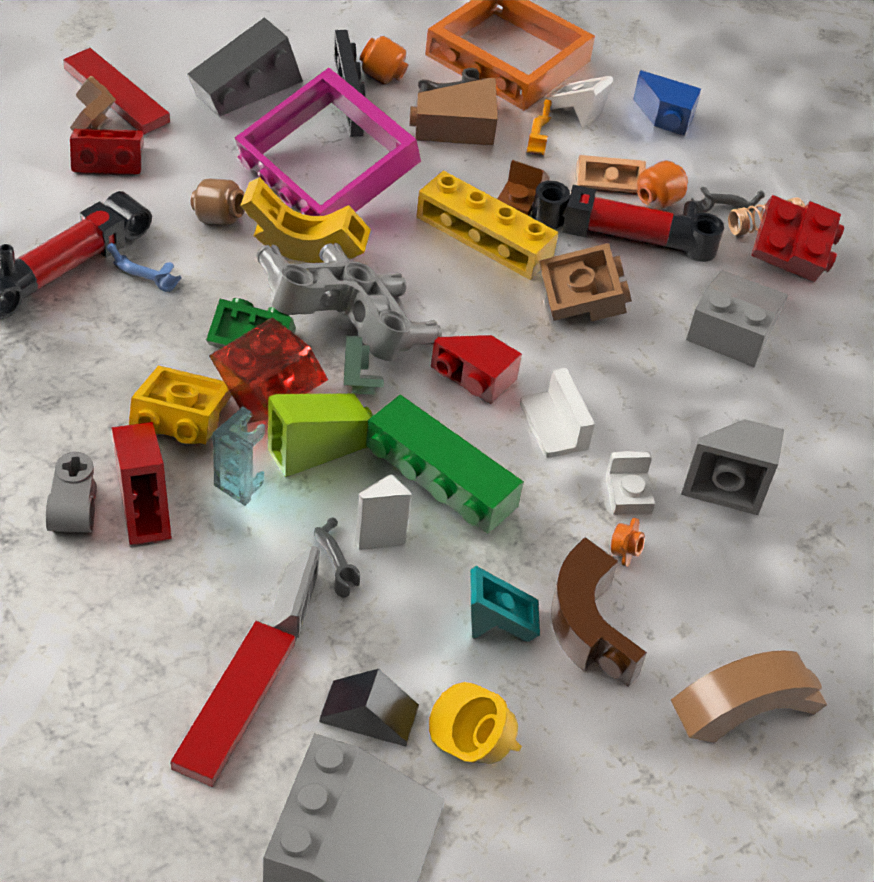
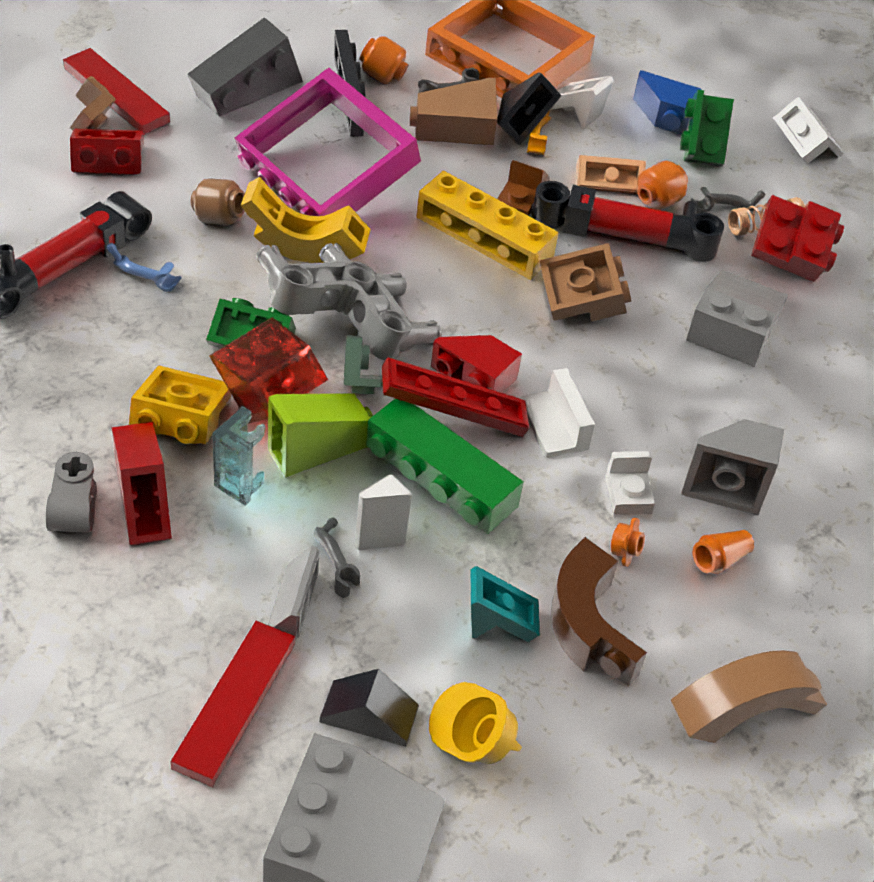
none -> red tile [382,357,530,437]
none -> black slope [497,72,562,145]
none -> green bracket [680,90,734,166]
none -> orange cone [692,530,754,574]
none -> white panel [773,97,844,164]

